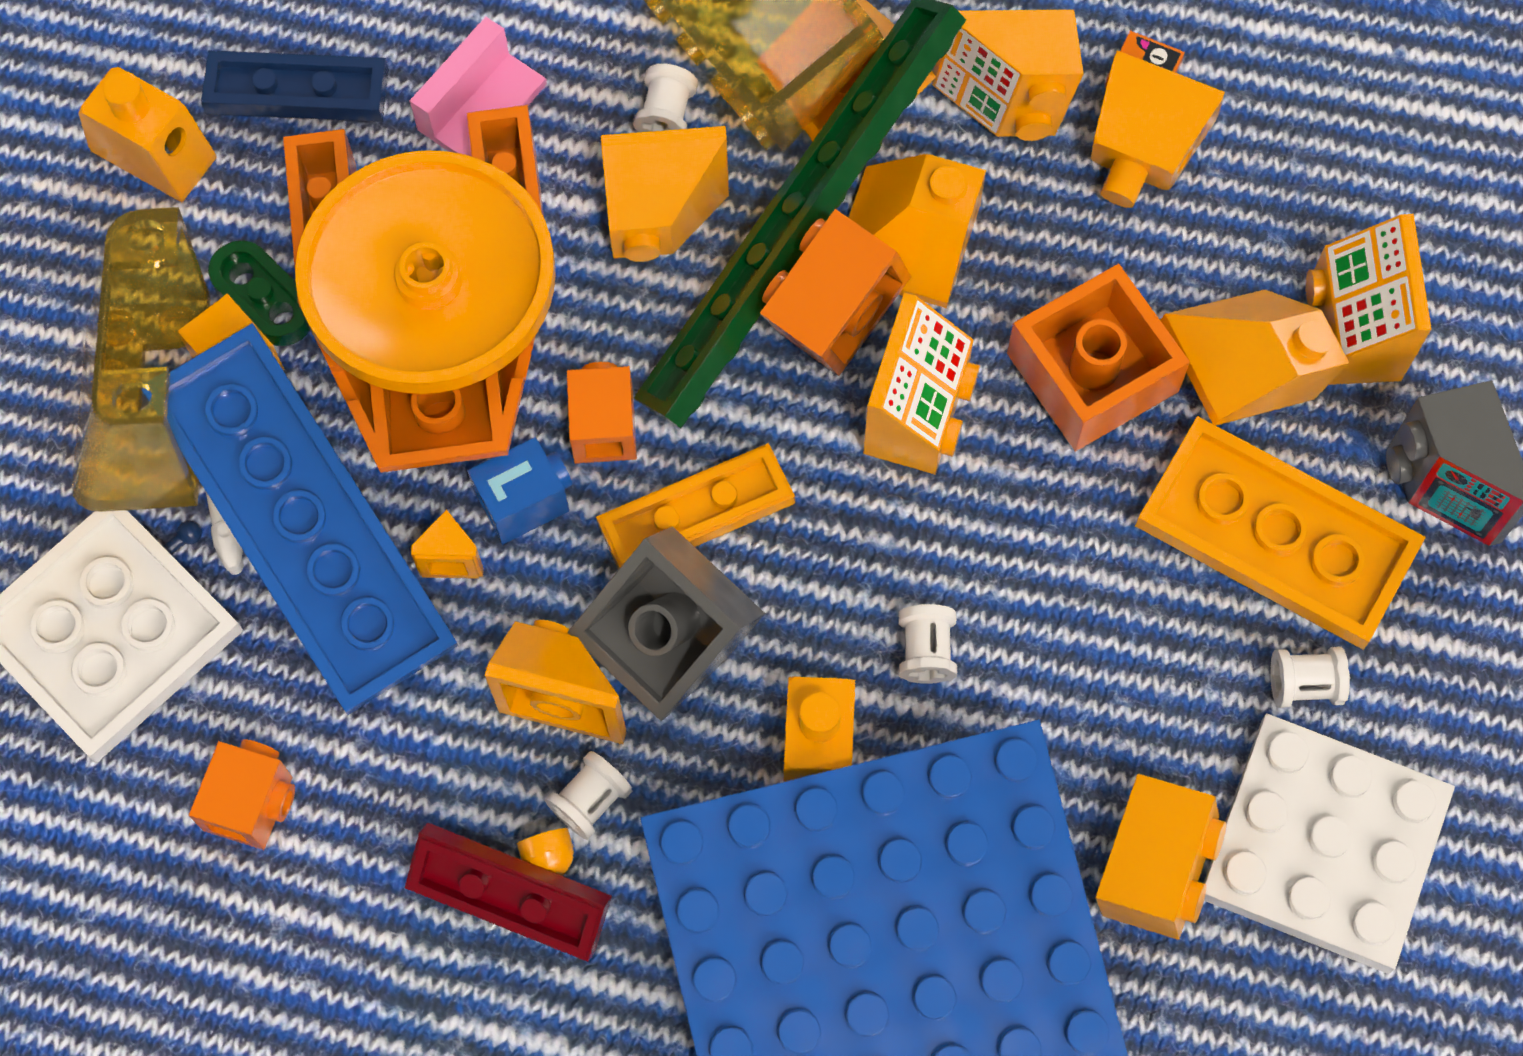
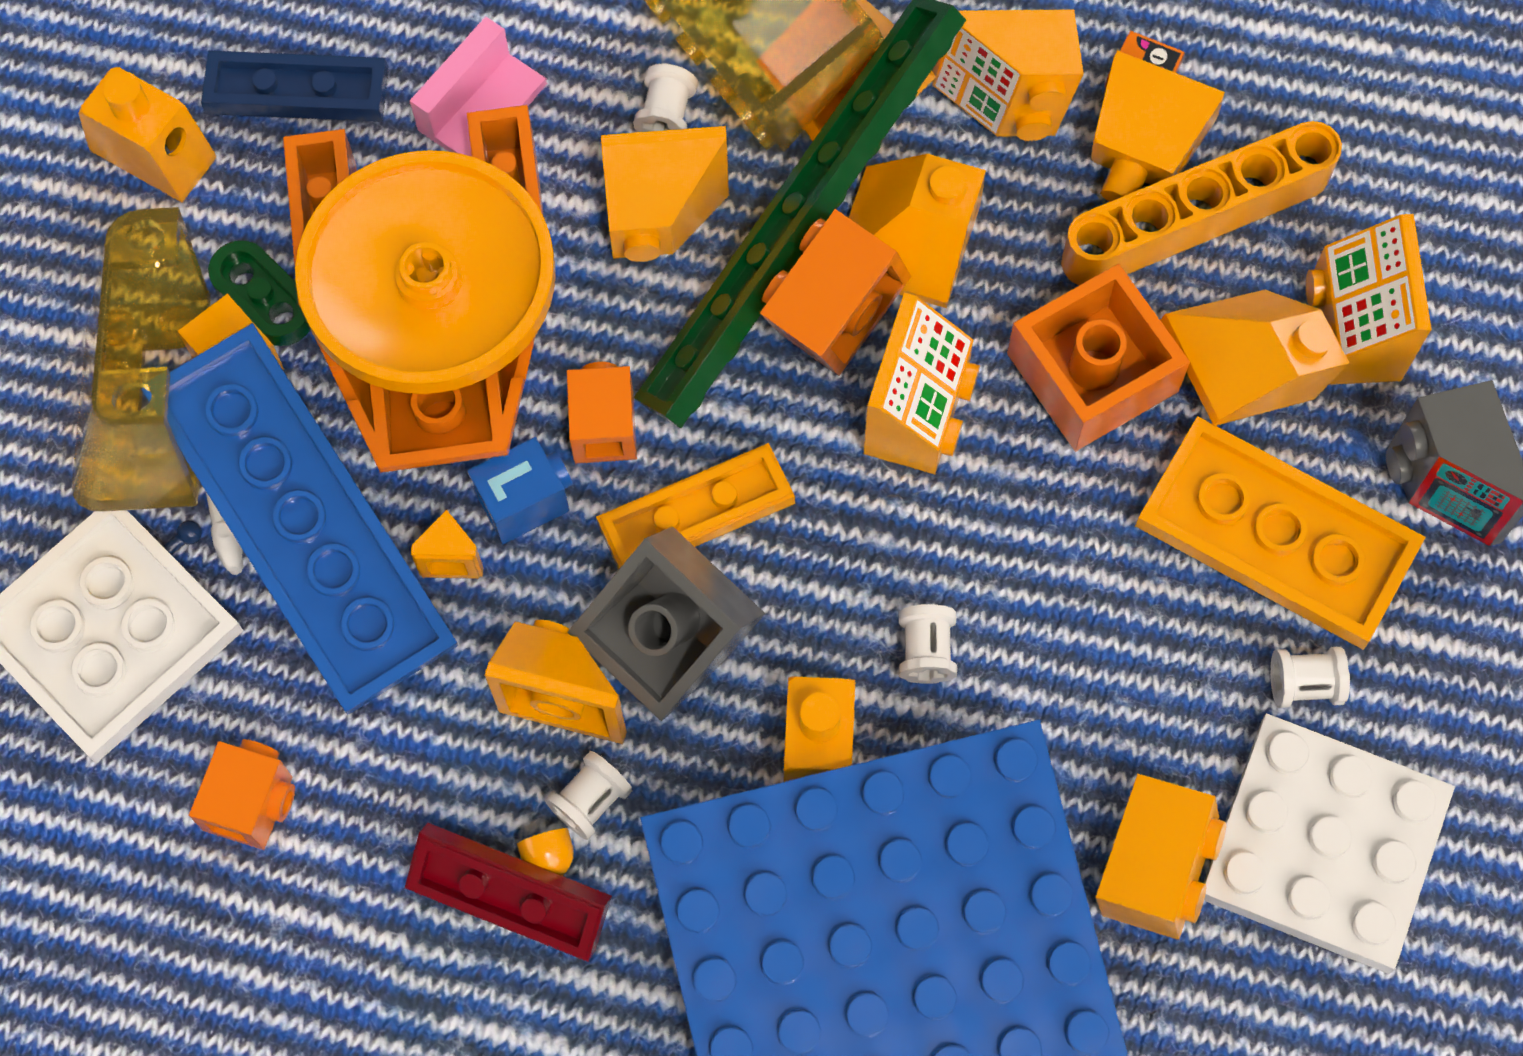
none -> light orange beam [1061,121,1342,285]

